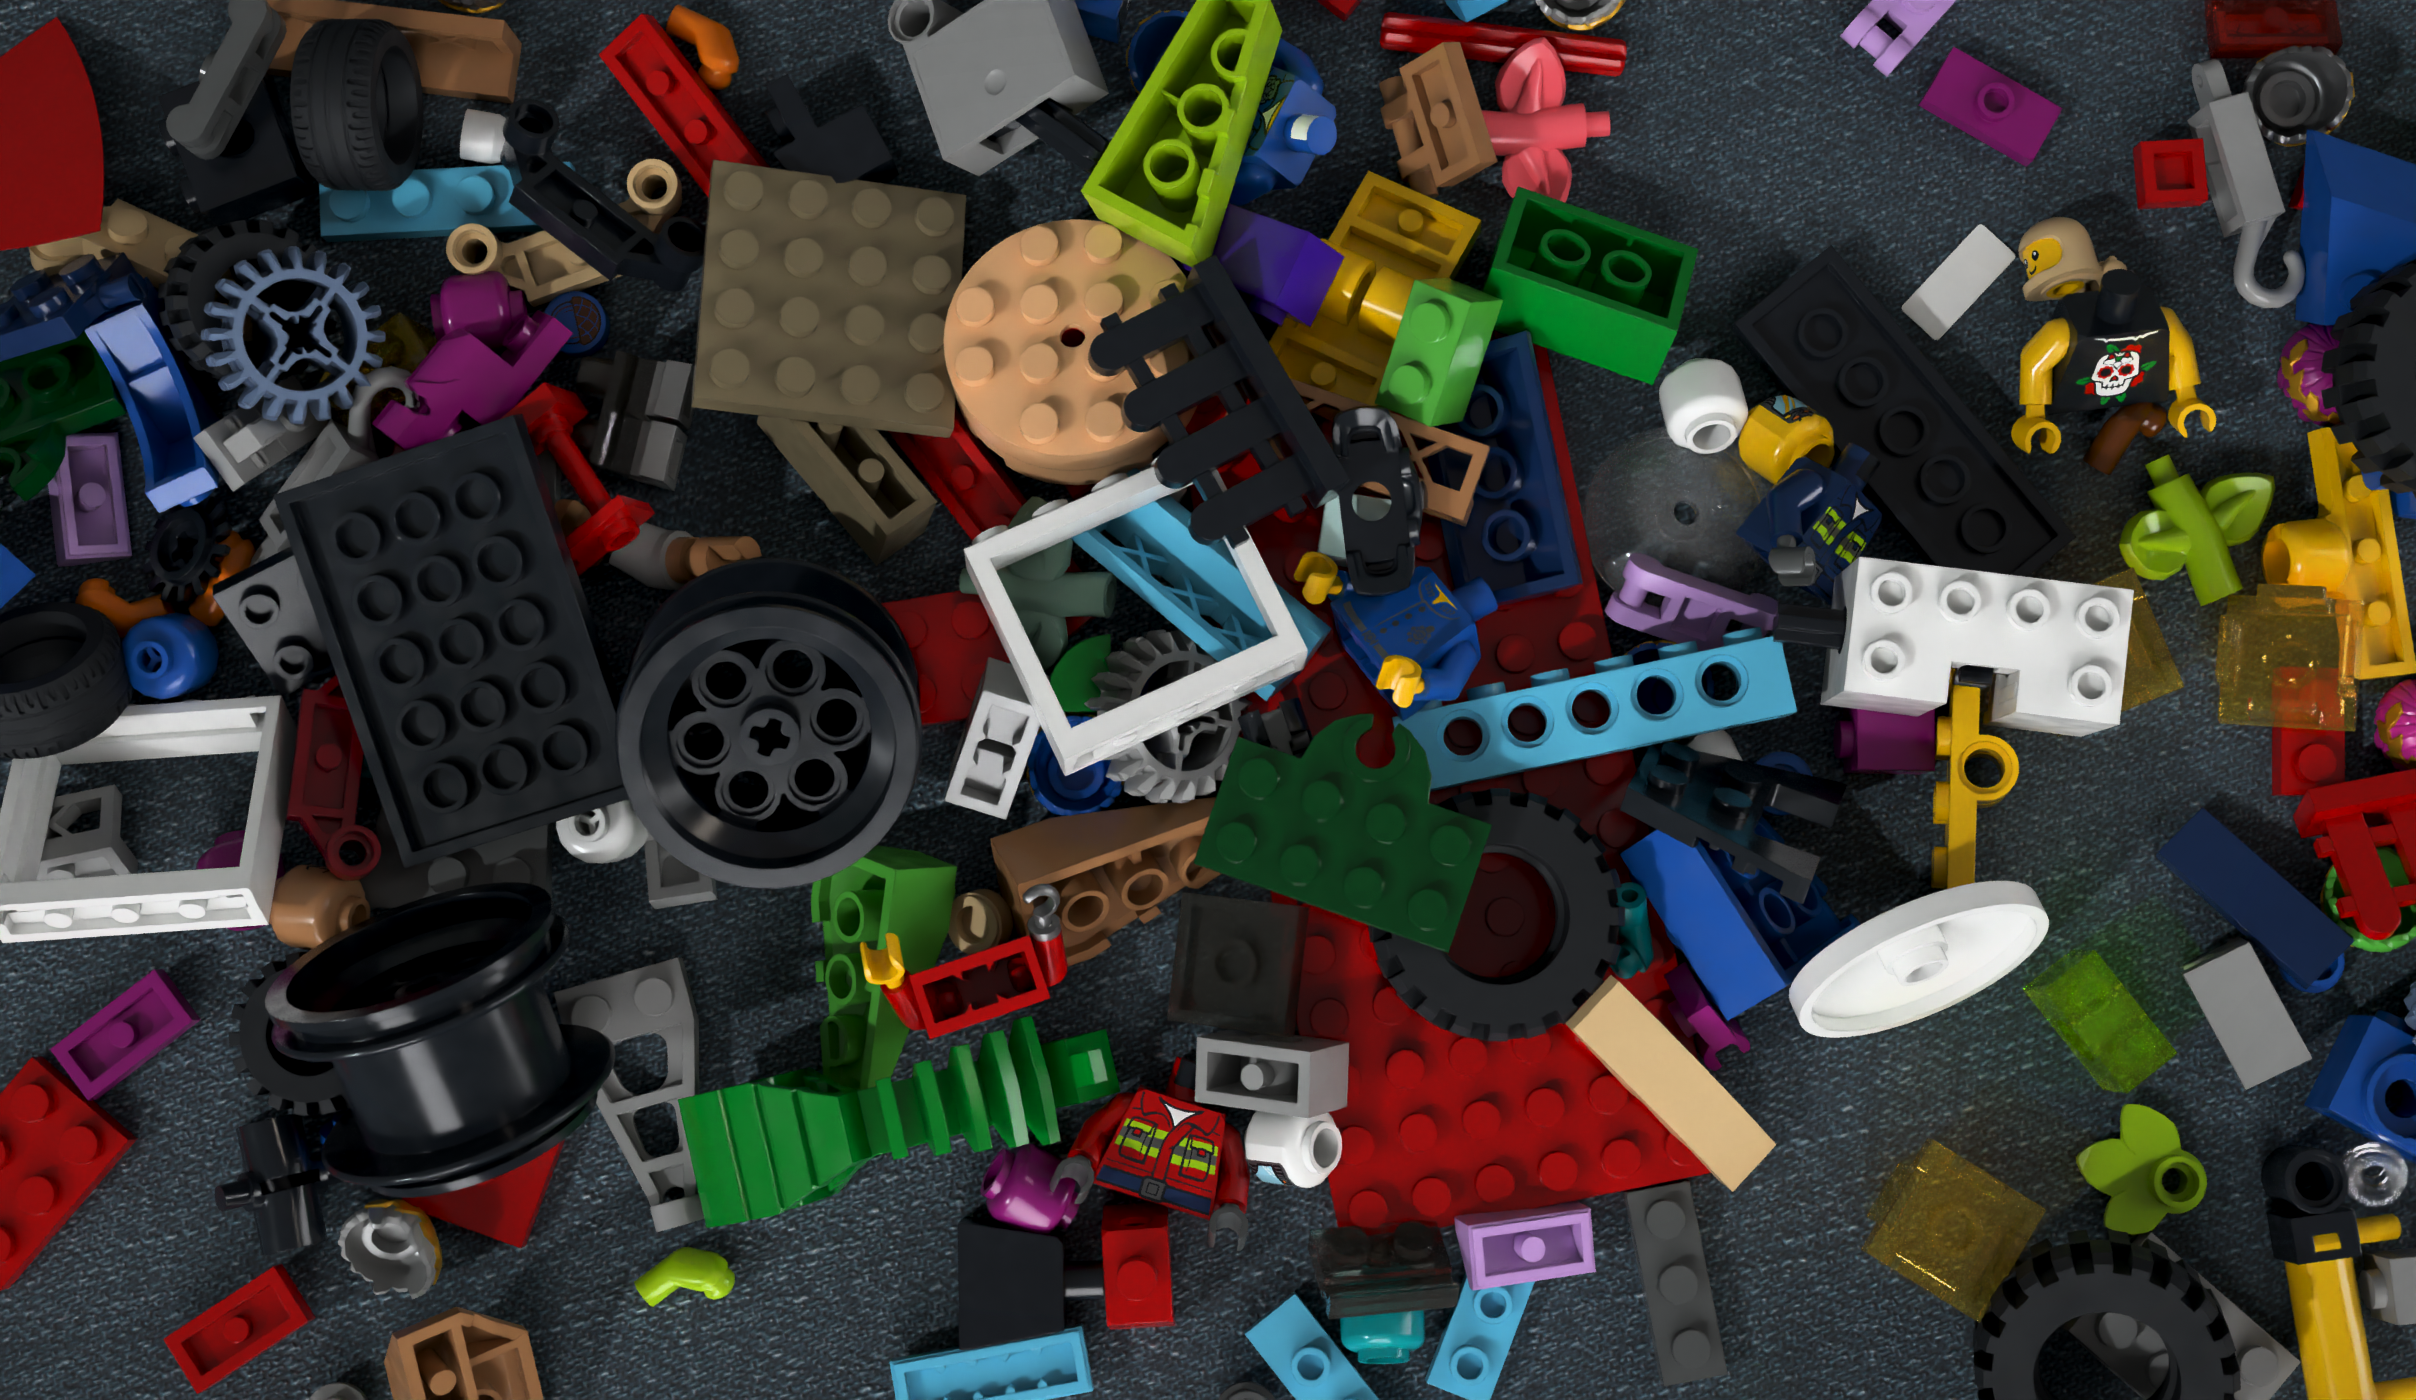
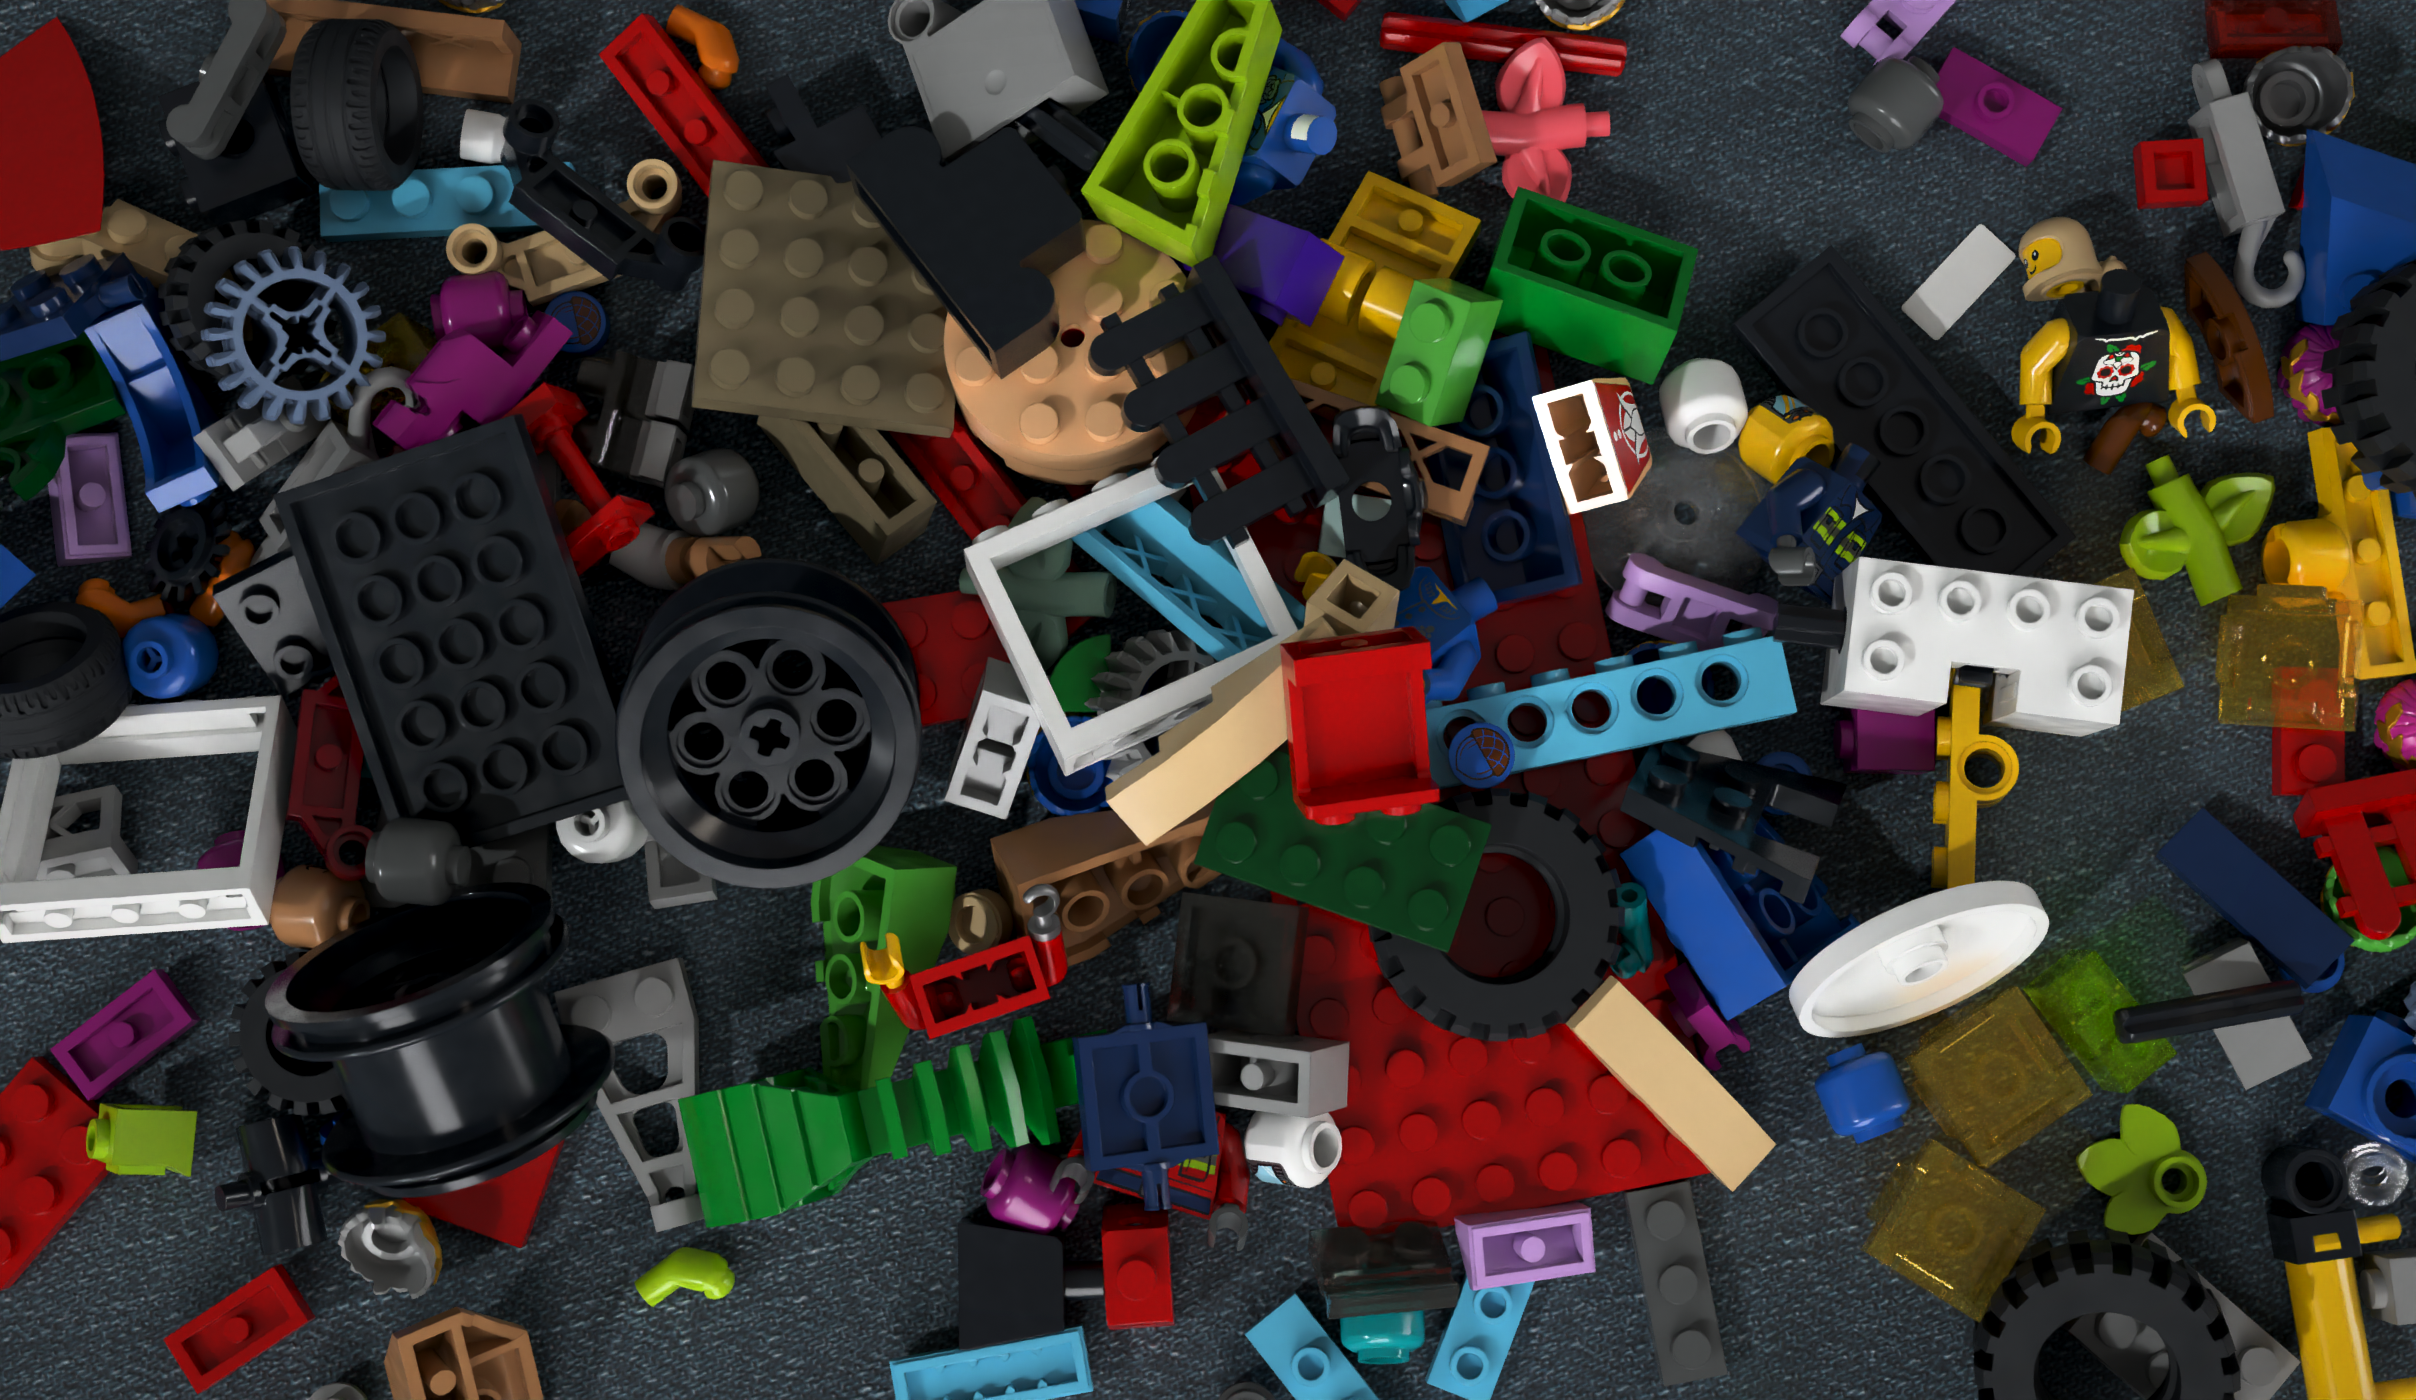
none -> lime window [86,1103,198,1177]
none -> dark grey head [365,817,471,906]
none -> dark grey head [664,447,760,537]
none -> black brick [845,126,1086,379]
none -> dark blue plate [1072,982,1220,1211]
none -> tan slope [1105,616,1338,846]
none -> red panel [1280,626,1440,825]
none -> tan brick [1304,559,1400,636]
none -> blue tile [1448,722,1515,789]
none -> light nougat torso [1532,377,1652,515]
none -> blue head [1814,1043,1912,1144]
none -> dark grey head [1848,56,1944,153]
none -> clear yellow panel [1904,986,2093,1169]
none -> black axle [2112,979,2305,1044]
none -> reddish brown tile [2184,251,2274,424]

